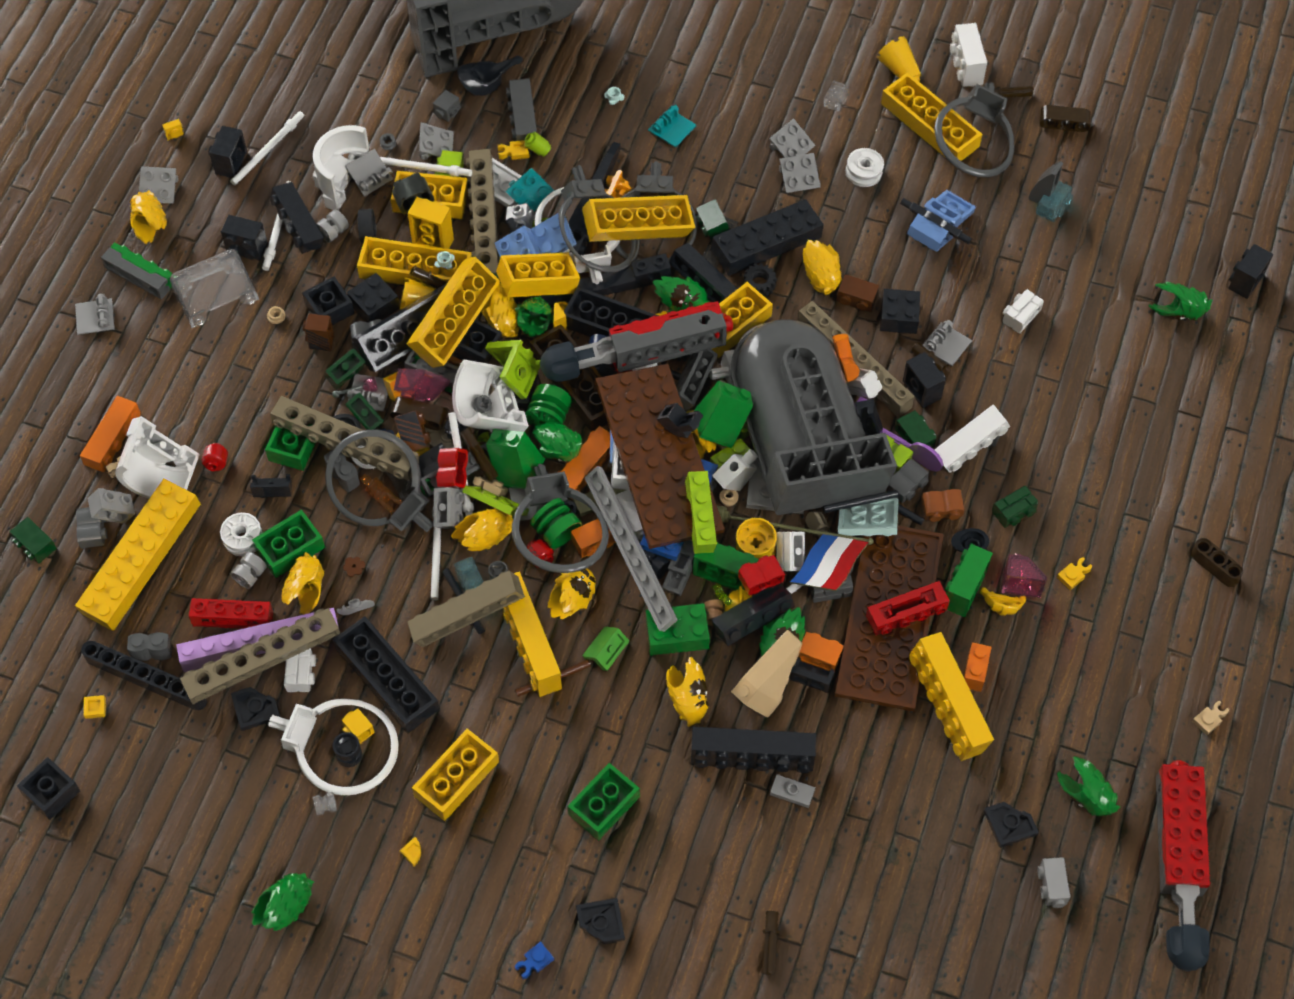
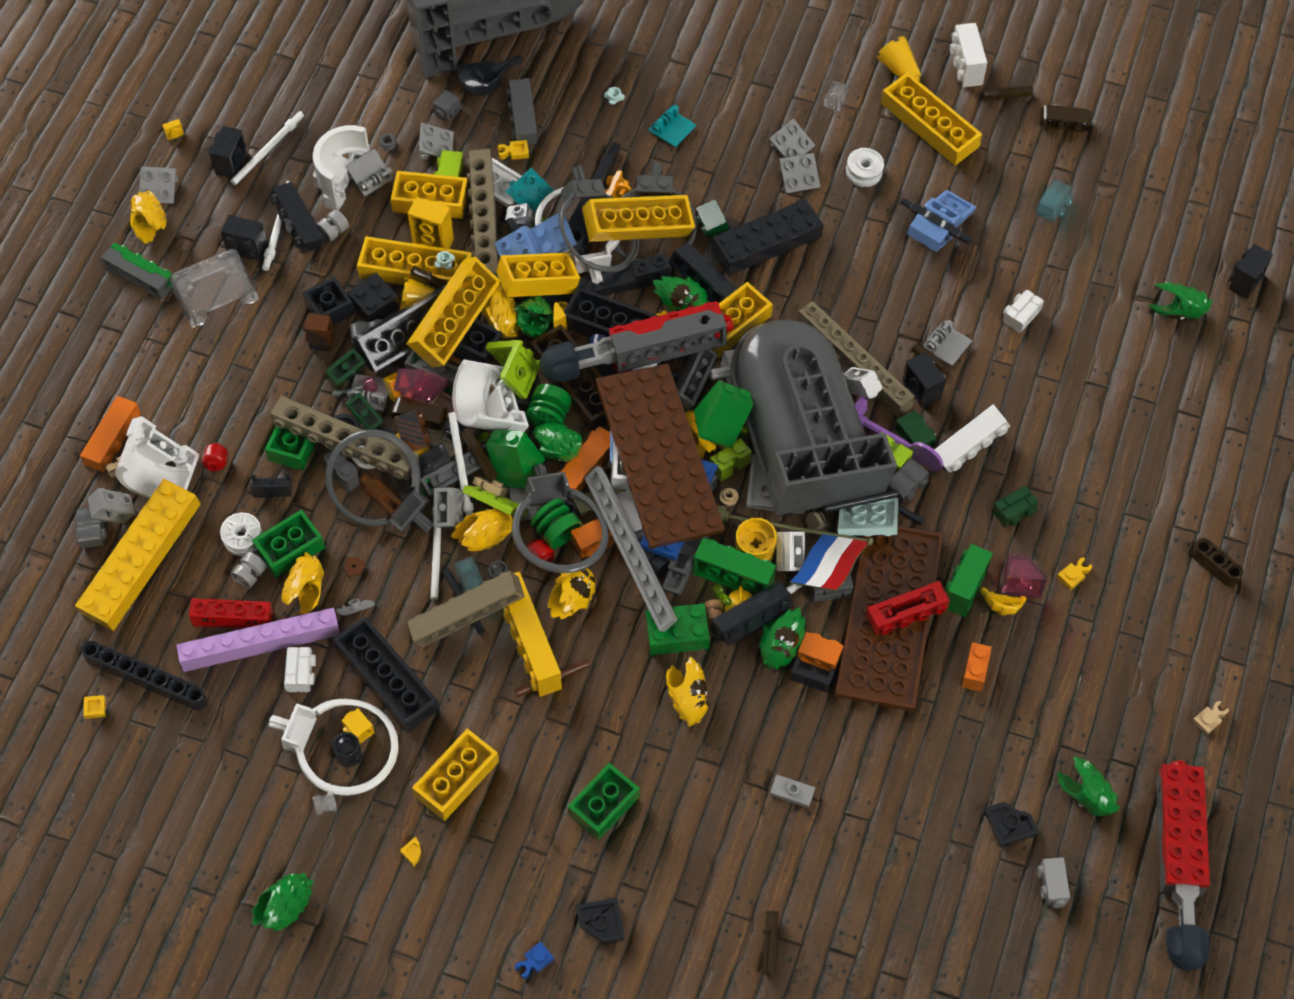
dark green brick [9,516,57,564] -> none
black brick [16,757,80,820] -> none
light grey hinge [75,293,114,335] -> none
dark grey brick [127,632,172,661] -> none
dark tan brick [180,608,341,704] -> none
black plate [231,687,280,731] -> none
tan plate [267,306,286,324] -> none
black tyre [358,209,376,244] -> none
white bar [380,157,472,177] -> none
pearl dark grey brick [392,173,434,215] -> none
red brick [436,448,468,489] -> none
dark grey bush [473,395,492,413] -> none
lime brick [524,132,551,156] -> none
bright green panel [583,627,629,671] -> none
black brick [656,403,703,438] -> none
lime arch [685,471,717,554] -> none
black brick [691,727,816,773] -> none
white torso [712,449,758,491] -> none
tan wedge [731,630,803,718] -> none
red brick [738,555,785,595] -> none
black tyre [743,263,776,297] -> none
yellow head [803,240,842,295] -> none
orange brick [832,334,860,382] -> none
reddish brown brick [836,274,879,312] -> none
black hinge [855,399,883,436] -> none
black brick [880,289,920,334] -> none
yellow brick [909,632,994,761] -> none
dark orange brick [921,489,964,522] -> none
dark grey brick [934,82,1014,178] -> none
black piece [951,528,989,553] -> none
dark grey slope [1028,162,1063,205] -> none

